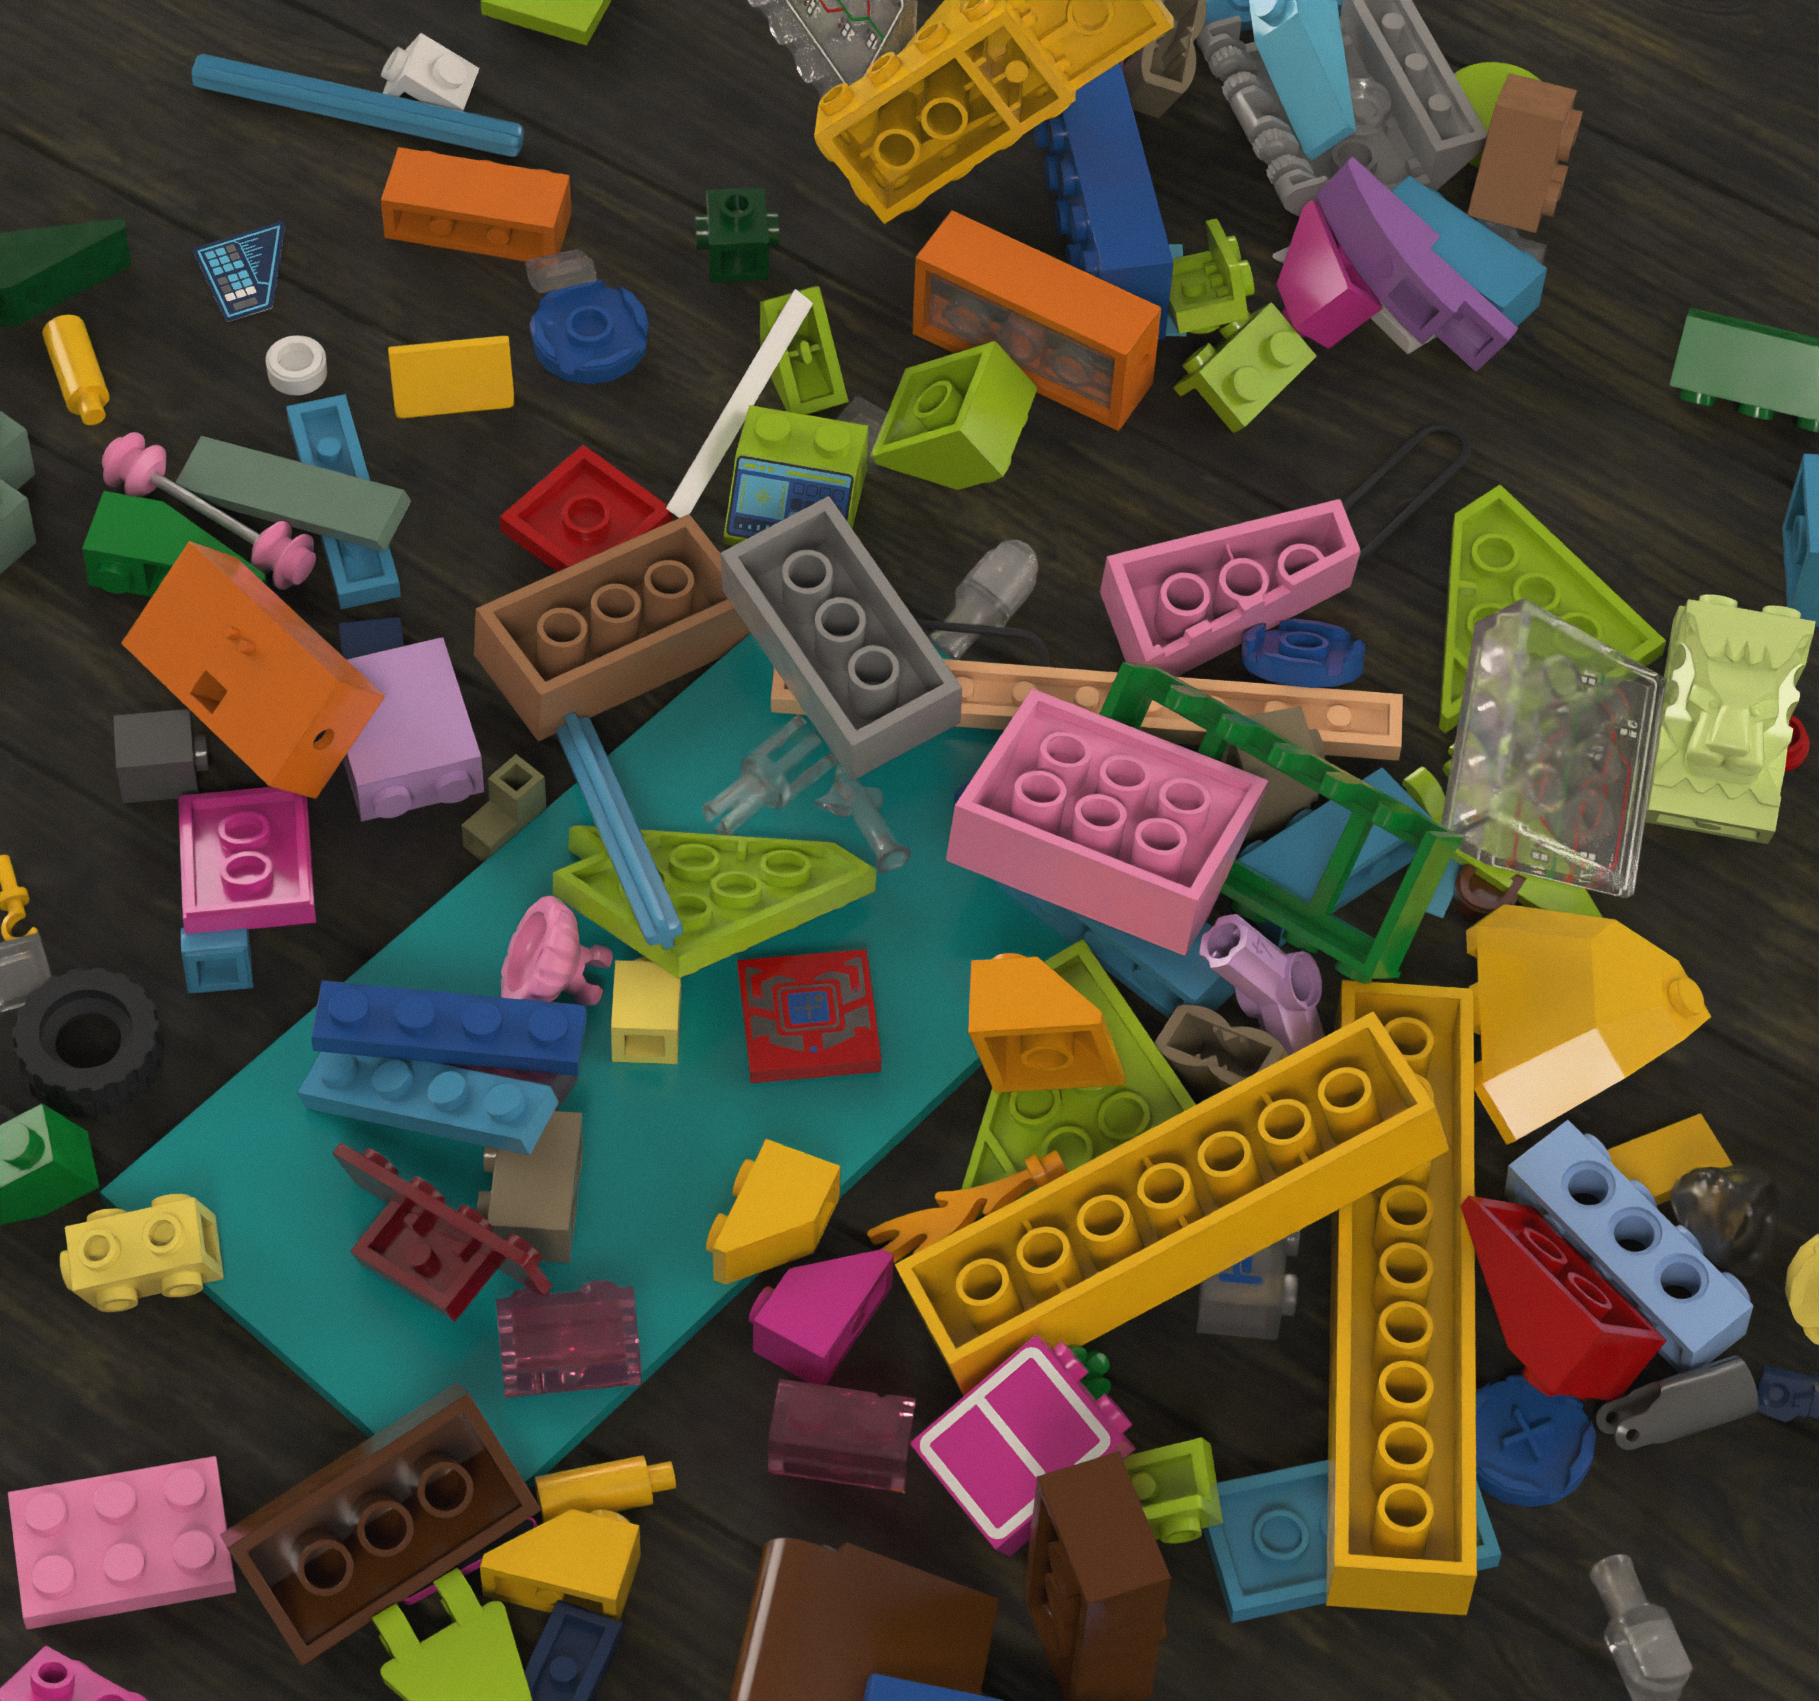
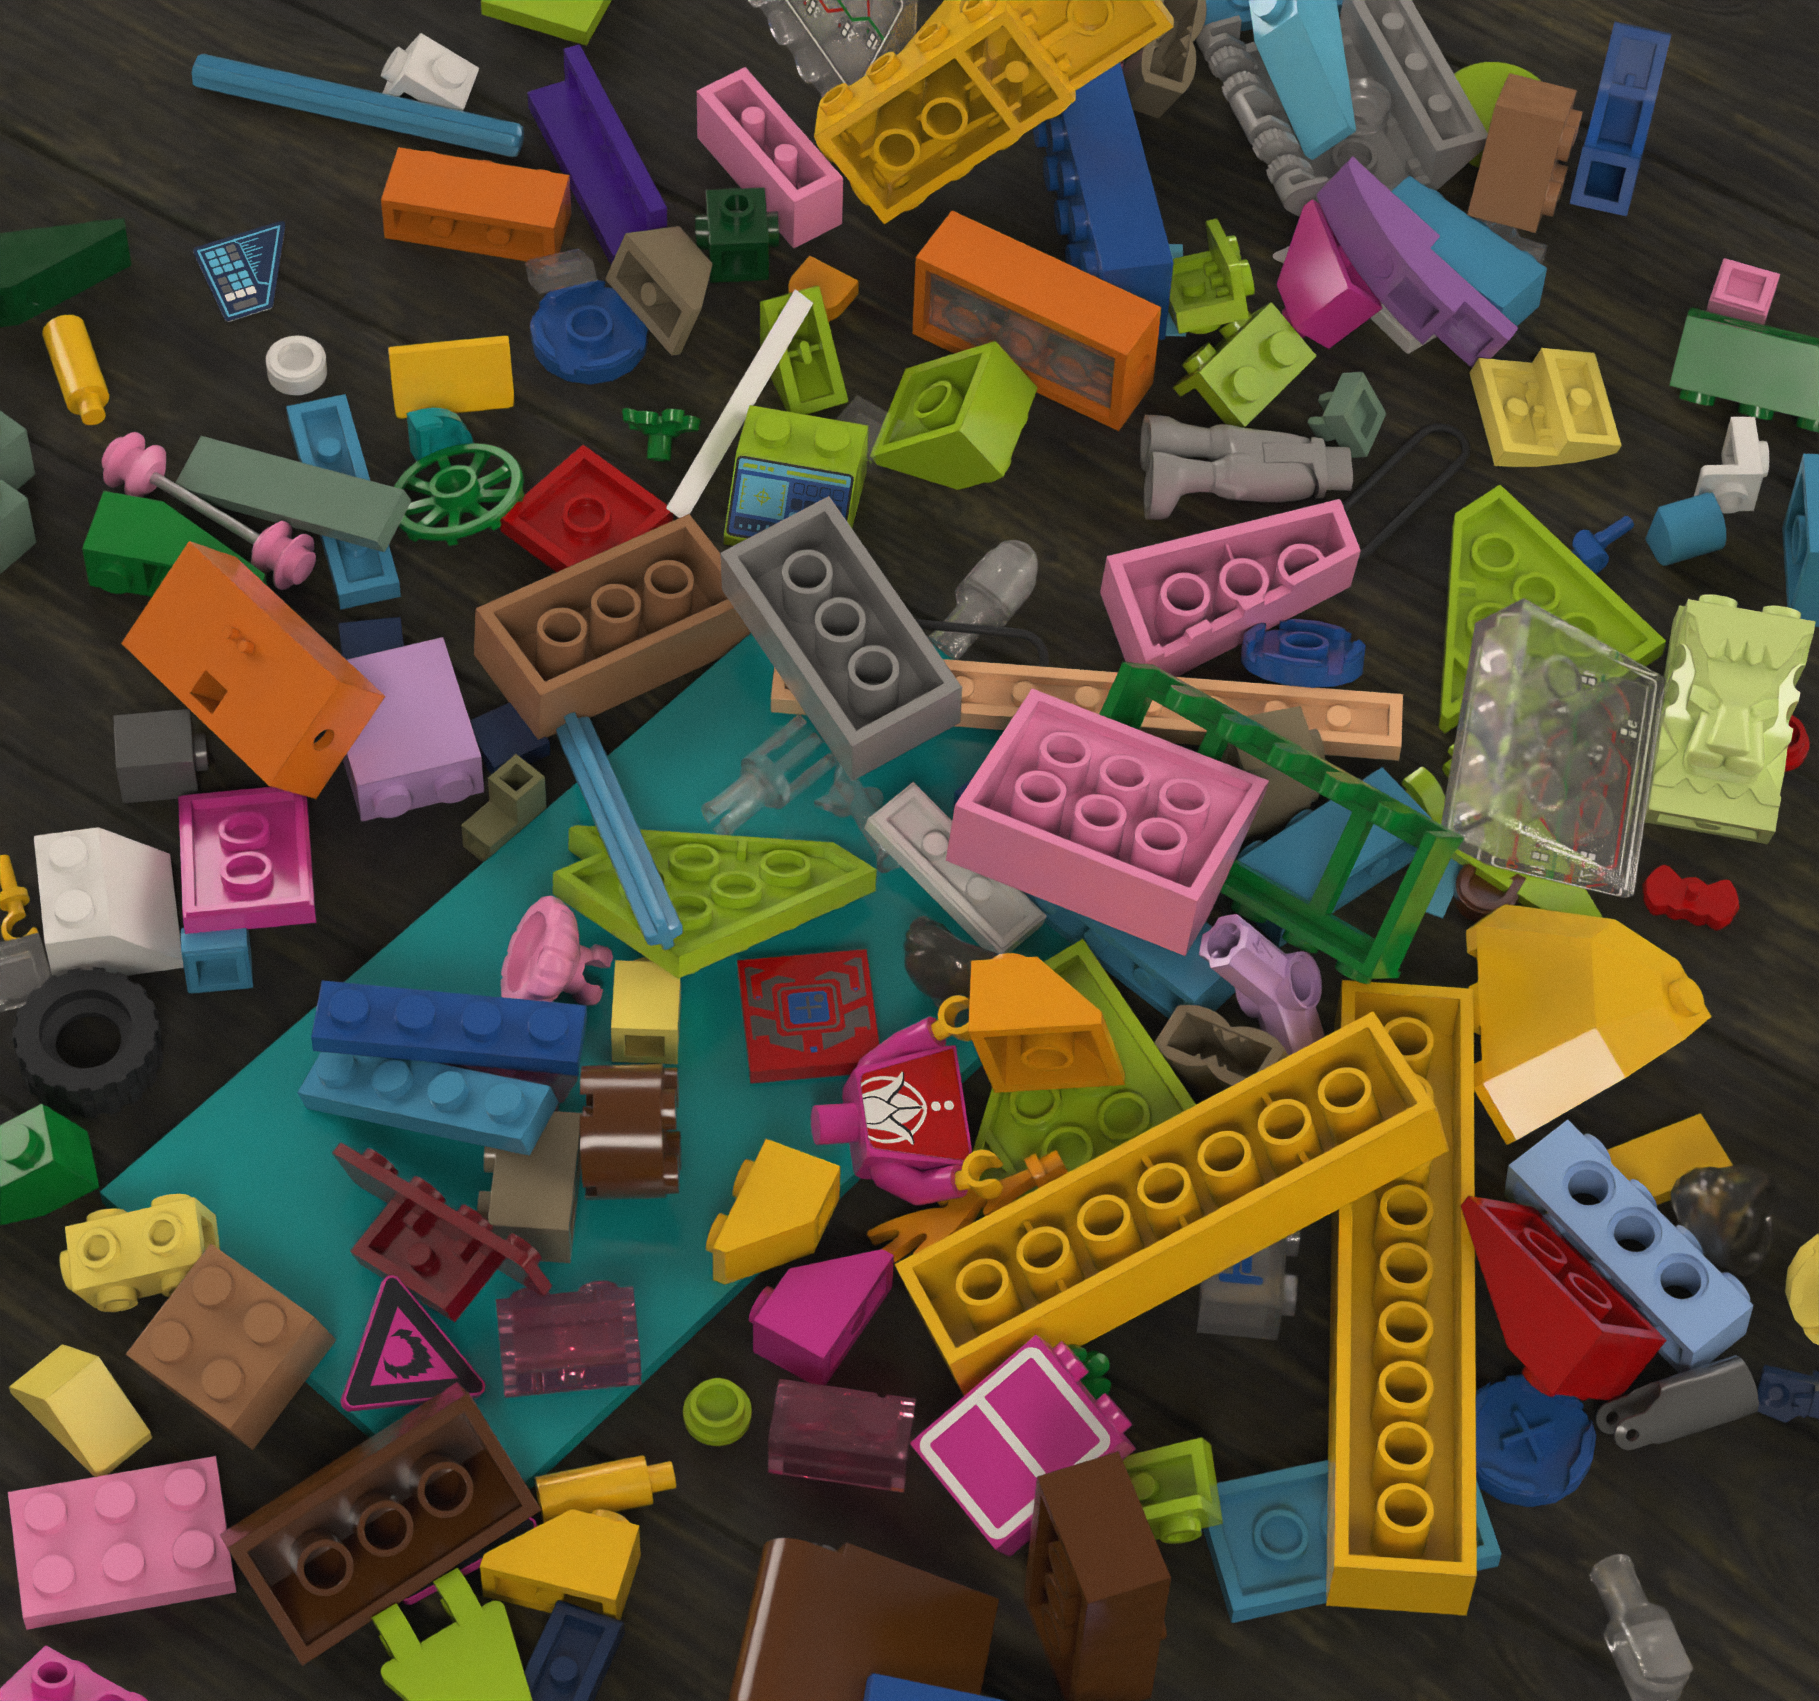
none -> light yellow slope [9,1344,152,1477]
none -> white slope [34,827,184,977]
none -> medium nougat brick [126,1244,336,1450]
none -> black piece [340,1275,485,1412]
none -> green wheel [394,443,524,546]
none -> teal tile [407,408,473,461]
none -> dark blue tile [470,702,550,775]
none -> dark purple fence [527,44,667,265]
none -> reddish brown brick [580,1063,682,1200]
none -> dark tan slope [605,226,712,356]
none -> green plant [622,408,702,462]
none -> lime plate [683,1378,752,1446]
none -> bright pink brick [697,67,843,249]
none -> light orange tile [788,255,859,322]
none -> torso [811,995,1004,1206]
none -> white tile [864,782,1047,958]
none -> clear smoke hair [903,915,999,1028]
none -> light grey piece [1140,415,1353,520]
none -> sand green tile [1307,372,1387,458]
none -> light yellow slope [1469,348,1622,467]
none -> blue arch [1569,21,1672,216]
none -> blue hand [1571,516,1634,574]
none -> red piece [1642,864,1739,931]
none -> dark azure brick [1645,493,1726,566]
none -> white bracket [1694,417,1769,514]
none -> bright pink tile [1706,258,1780,325]

